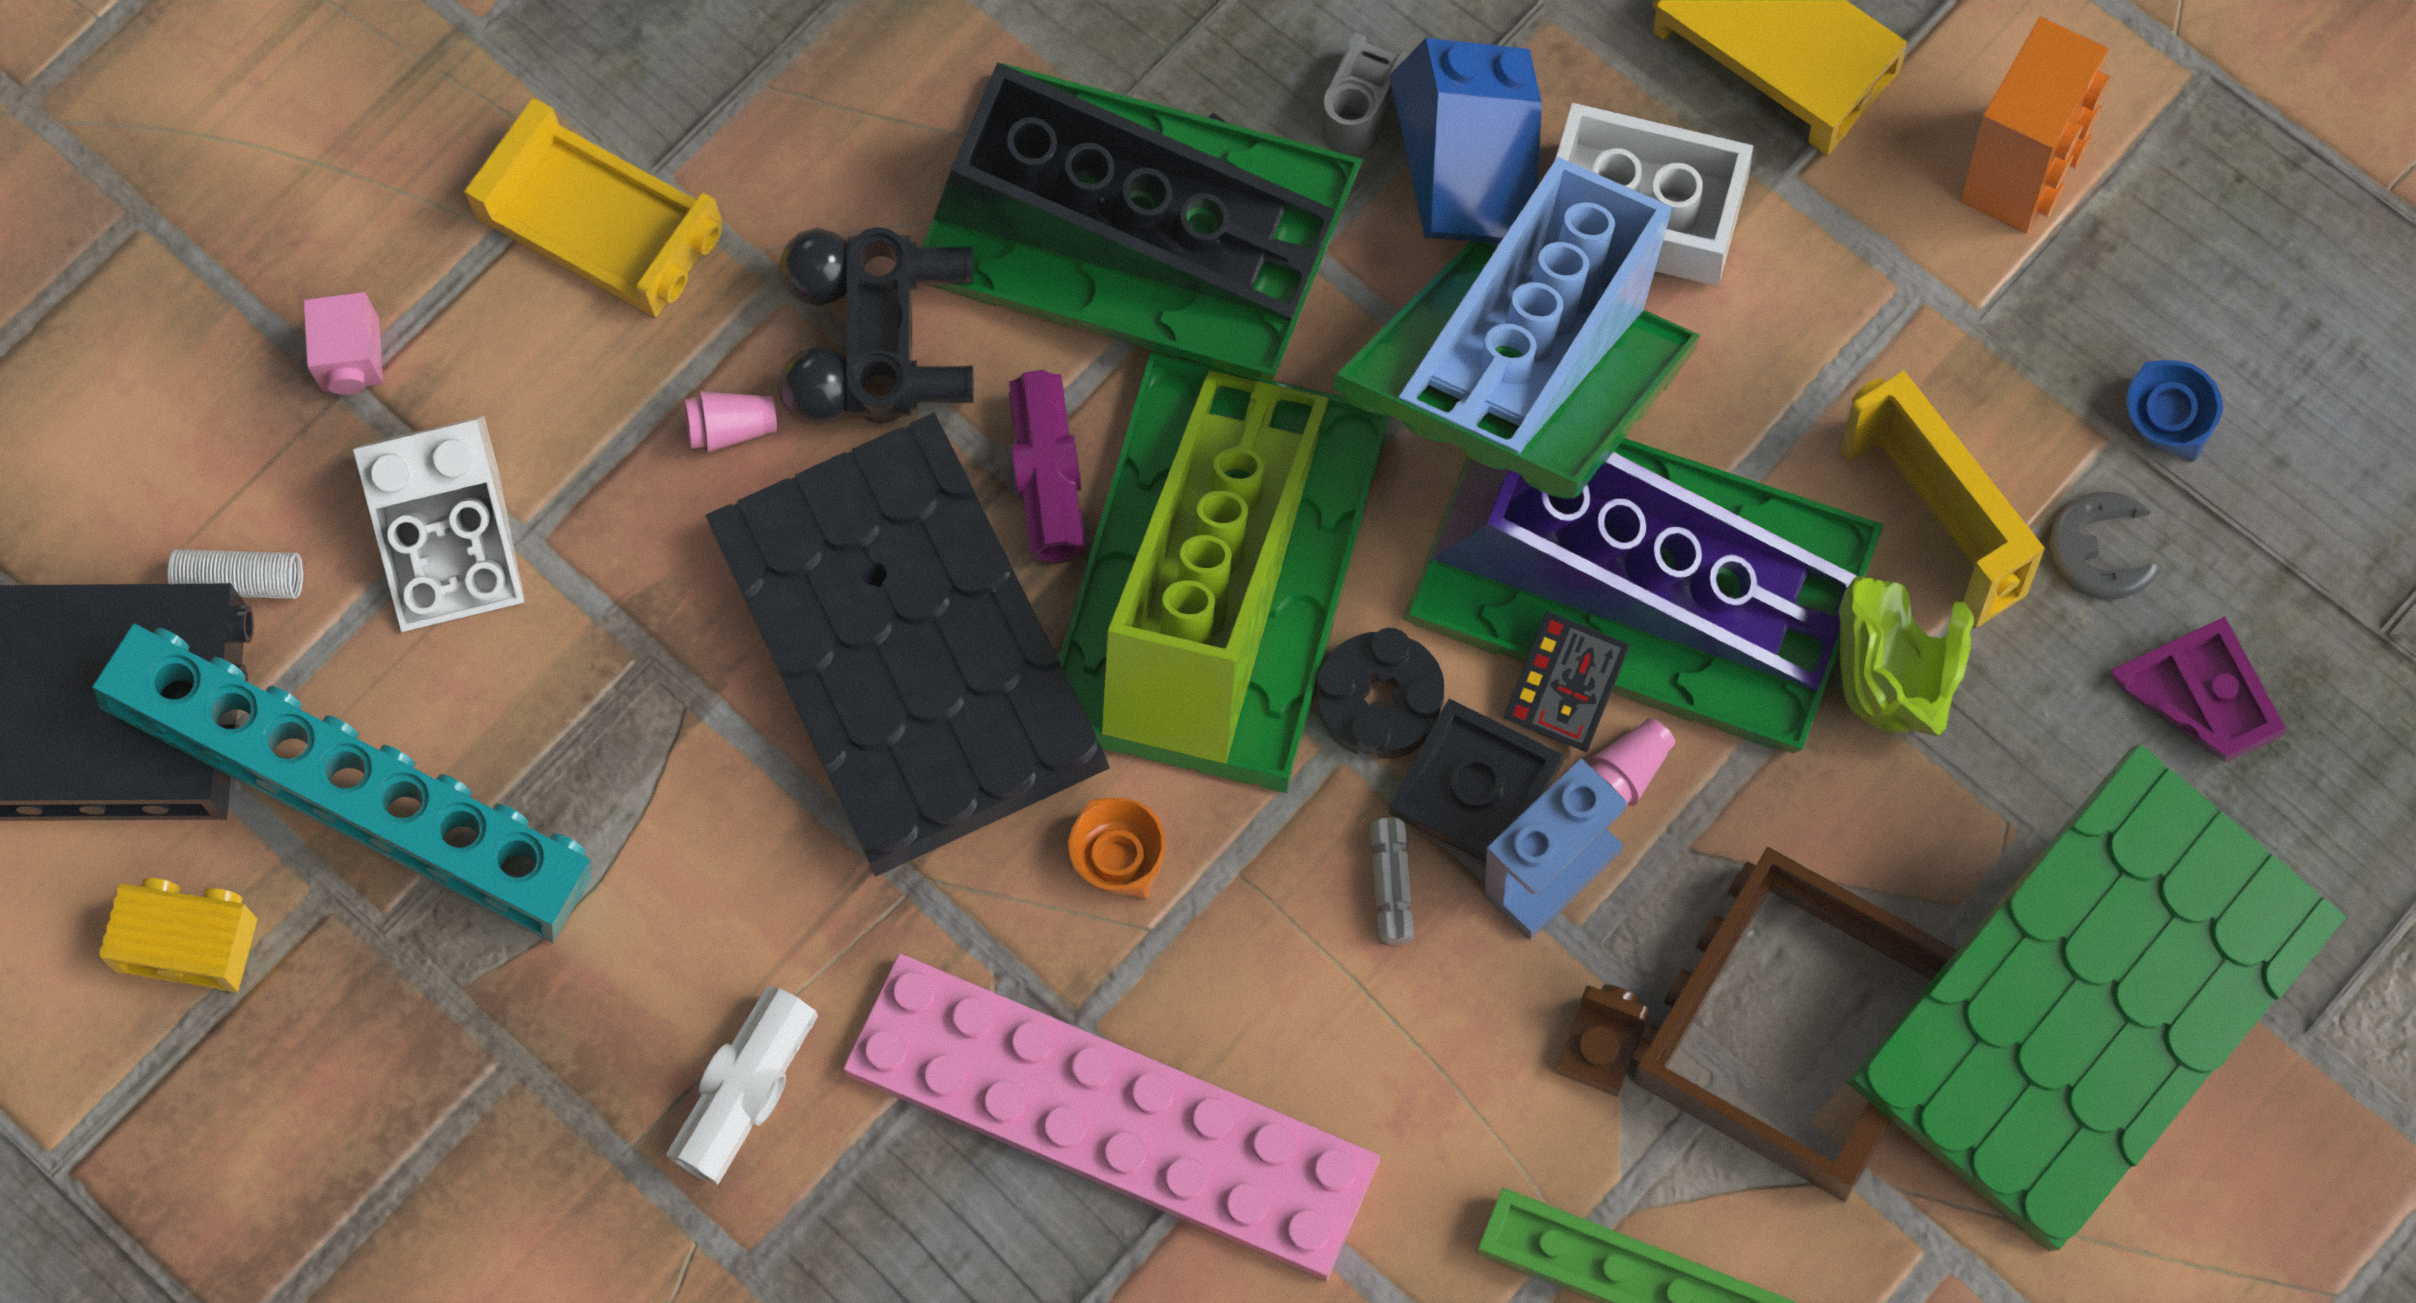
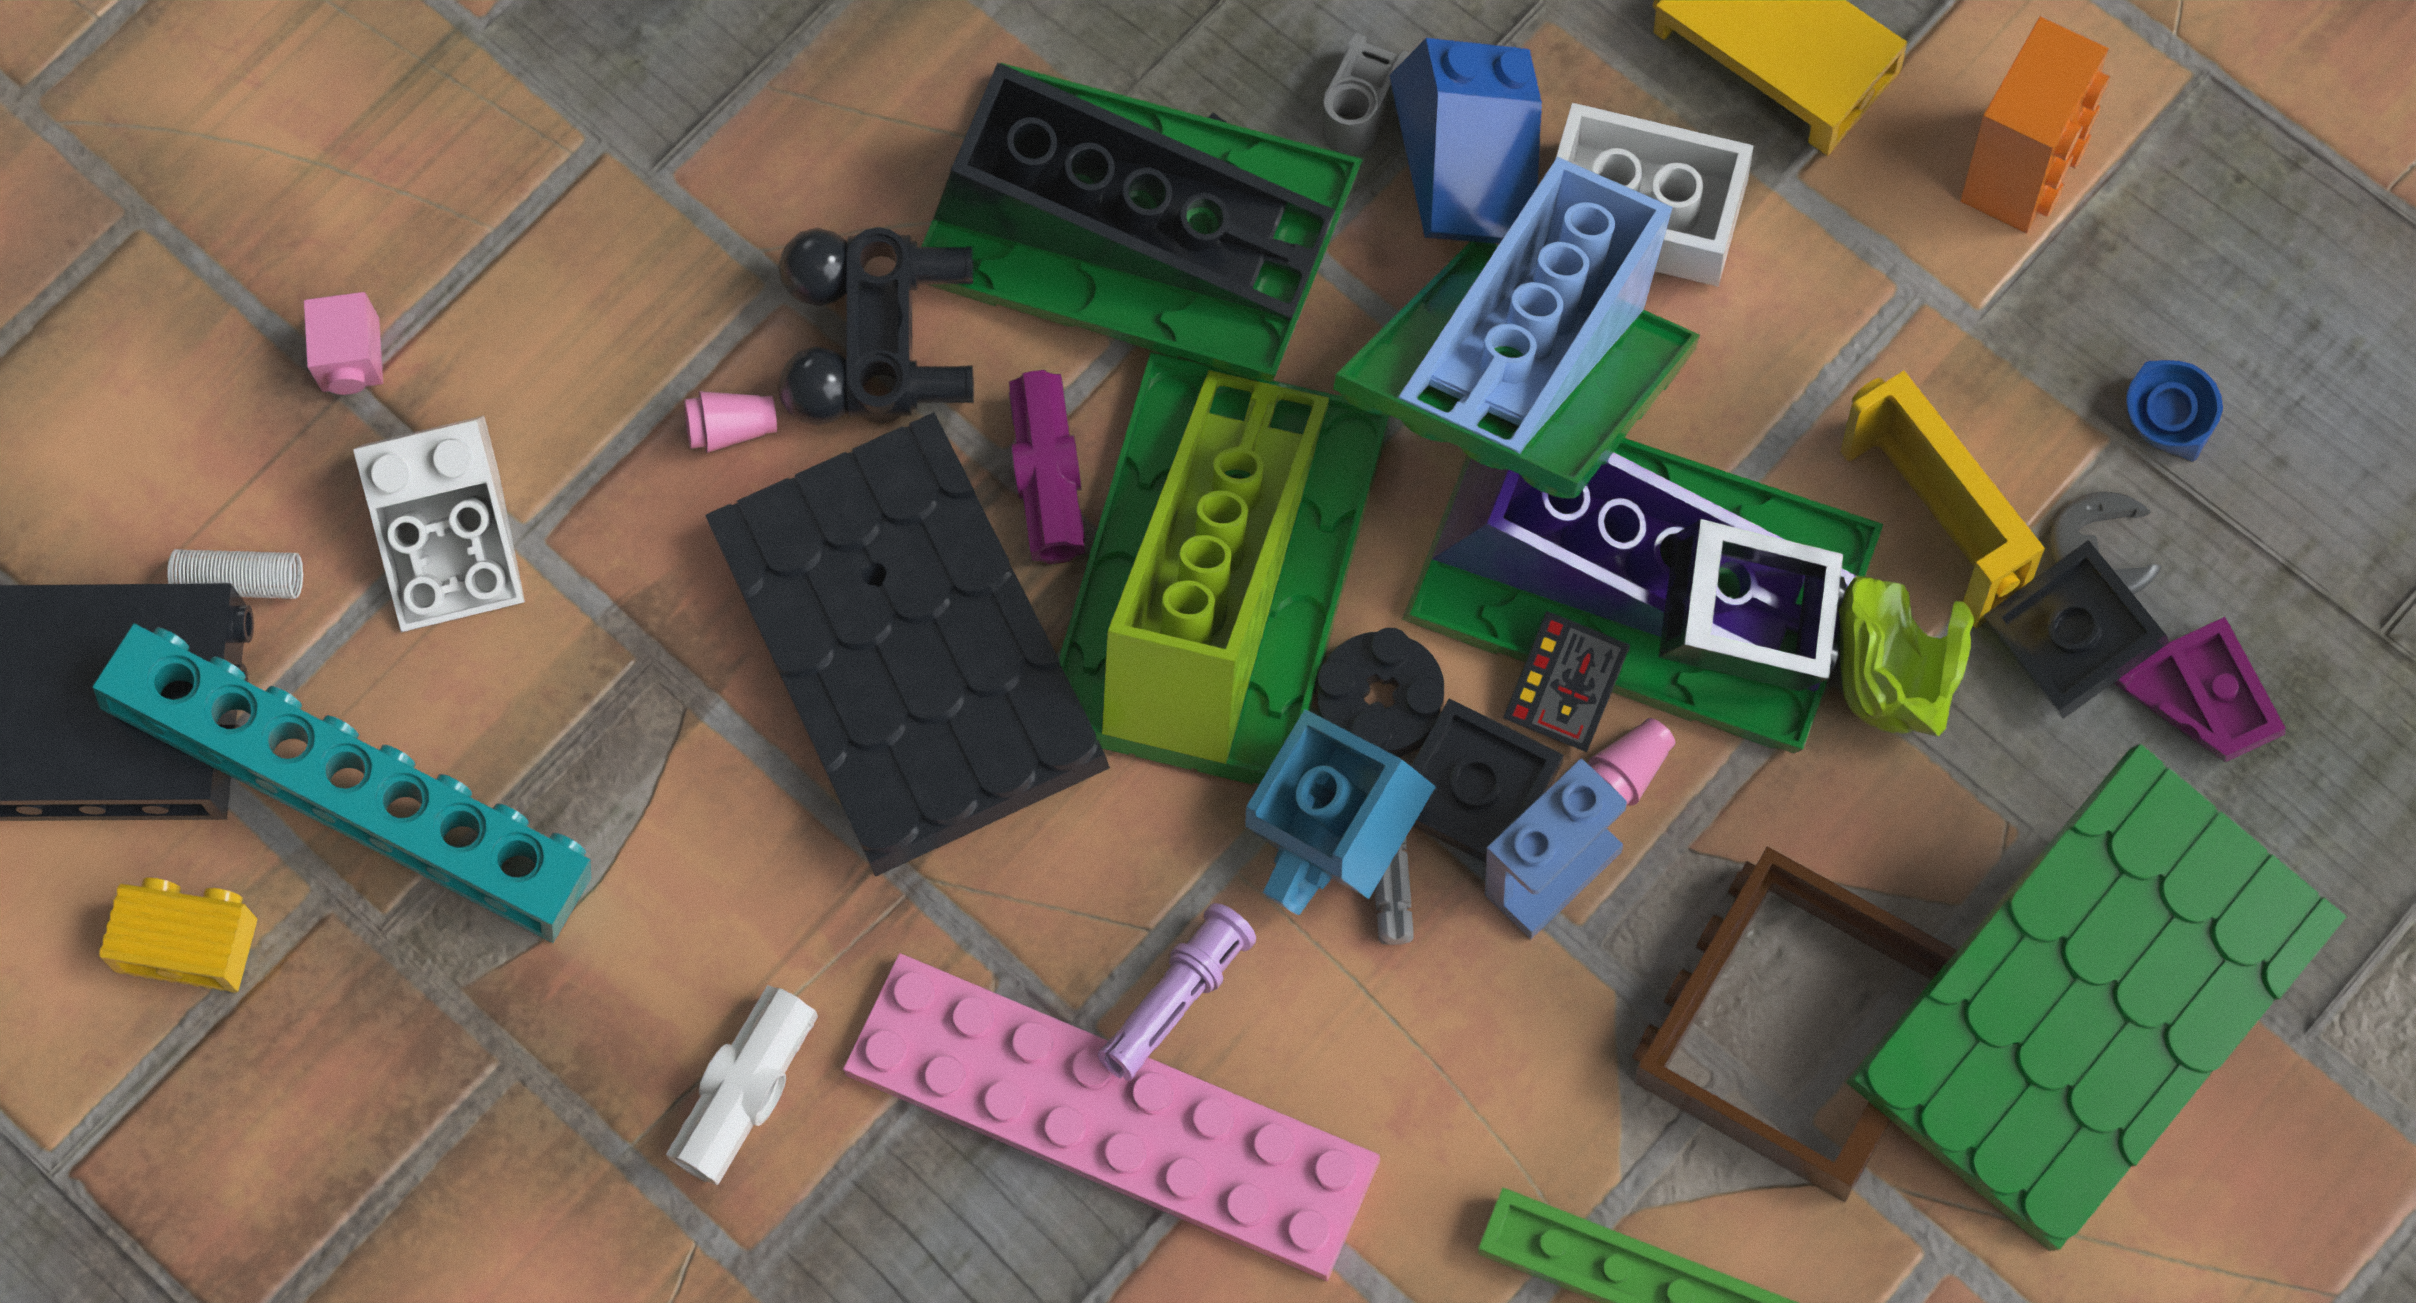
yellow panel [464,98,723,318] -> none
orange hat [1068,797,1166,900] -> none
reddish brown bracket [1556,984,1649,1097] -> none
none -> lavender pin [1098,903,1257,1081]
none -> dark azure hinge [1245,709,1436,915]
none -> black window [1658,519,1846,691]
none -> black plate [1983,540,2169,719]

